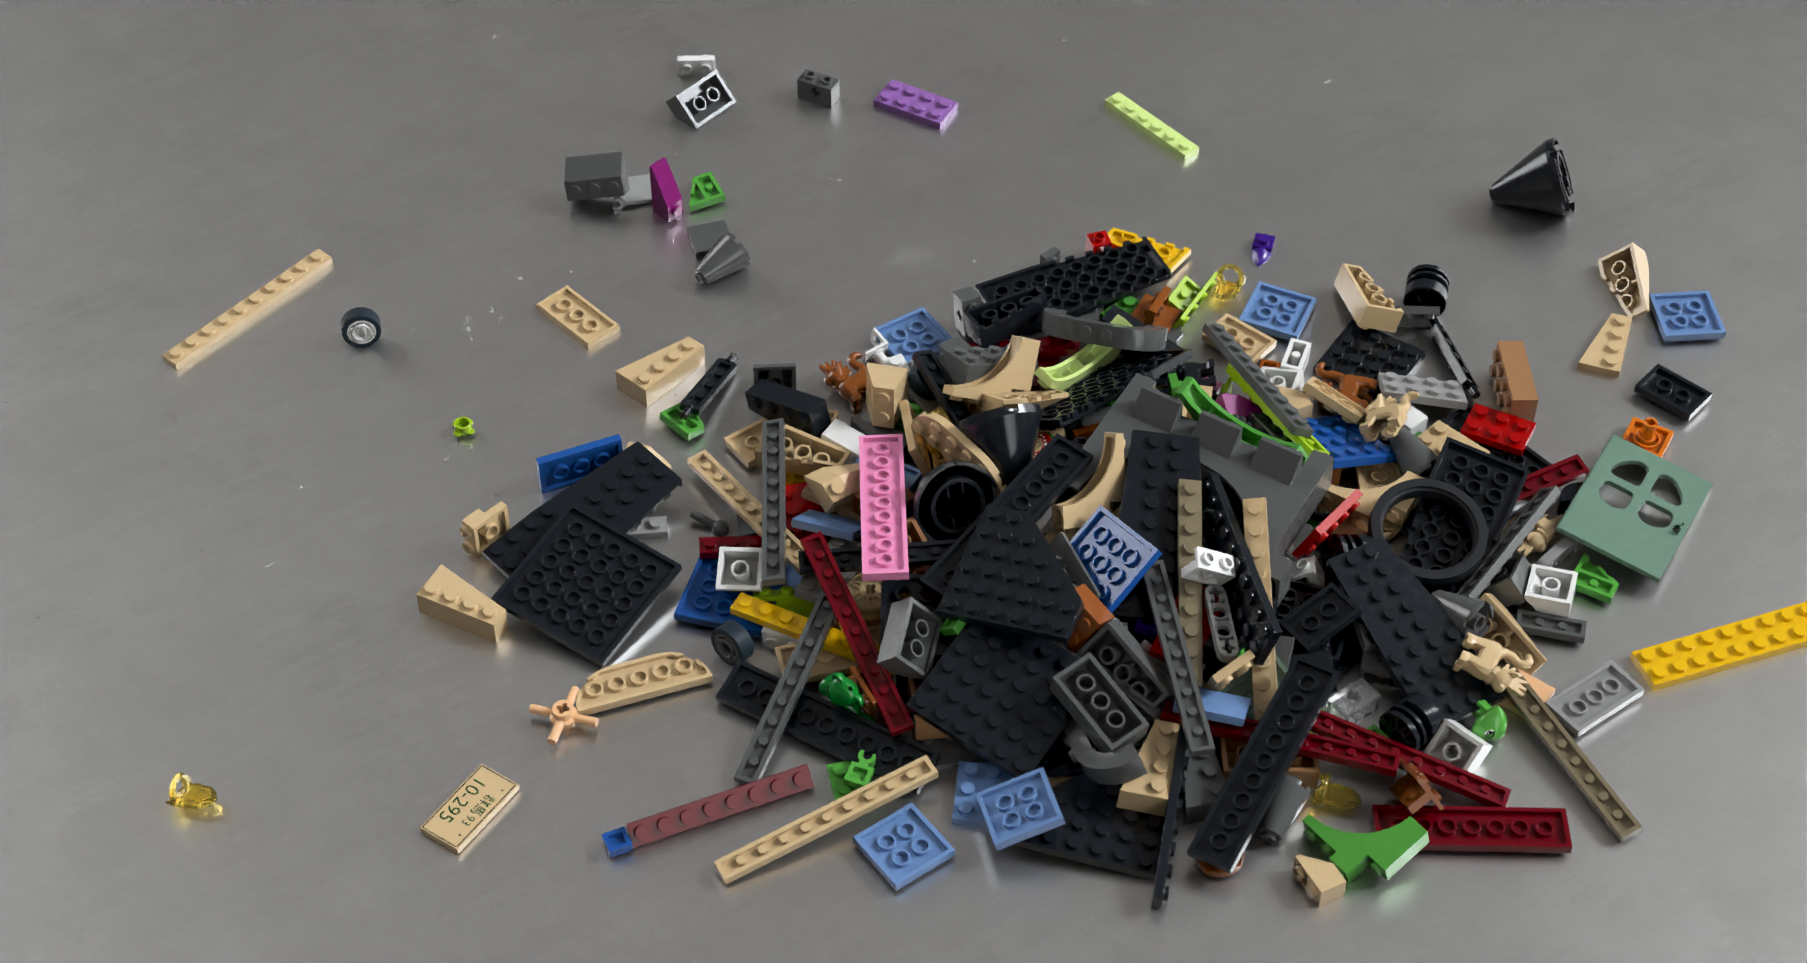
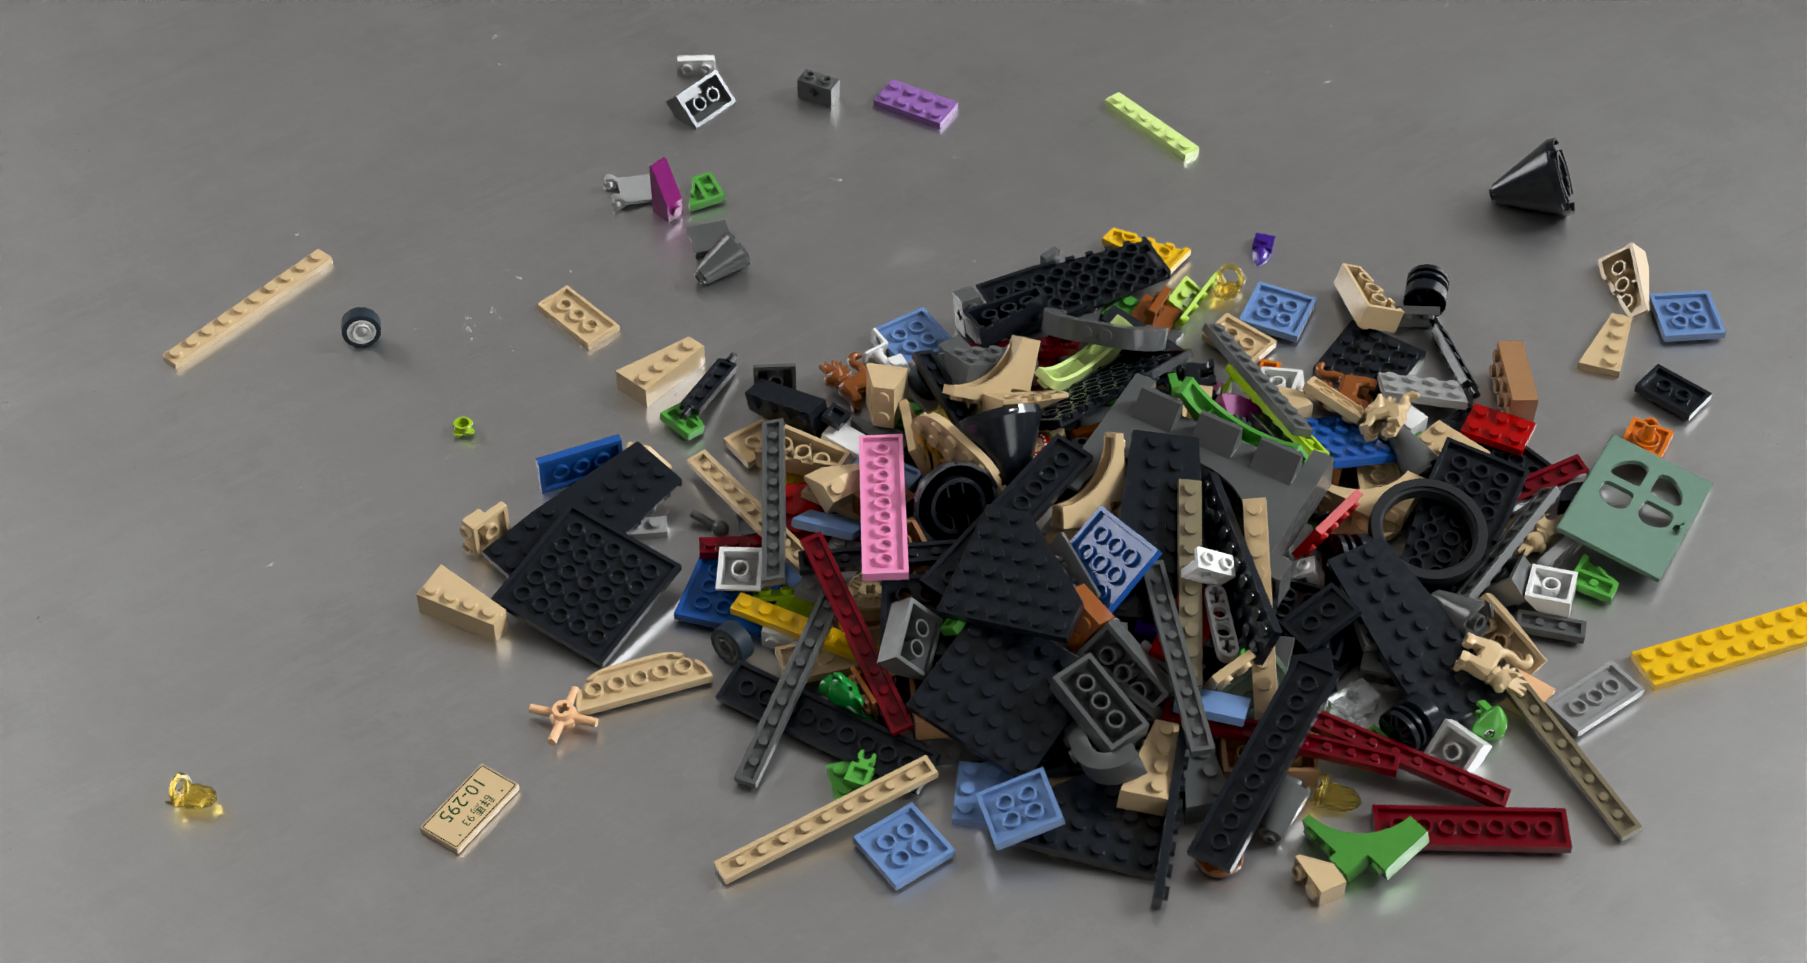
dark grey slope [564,151,630,201] -> none
blue plate [601,826,633,858] -> none
dark red plate [625,764,814,848] -> none
red brick [1085,230,1112,254] -> none
white brick [1280,338,1311,375] -> none
dark orange bracket [1389,758,1444,814] -> none
none -> black plate [821,402,851,431]

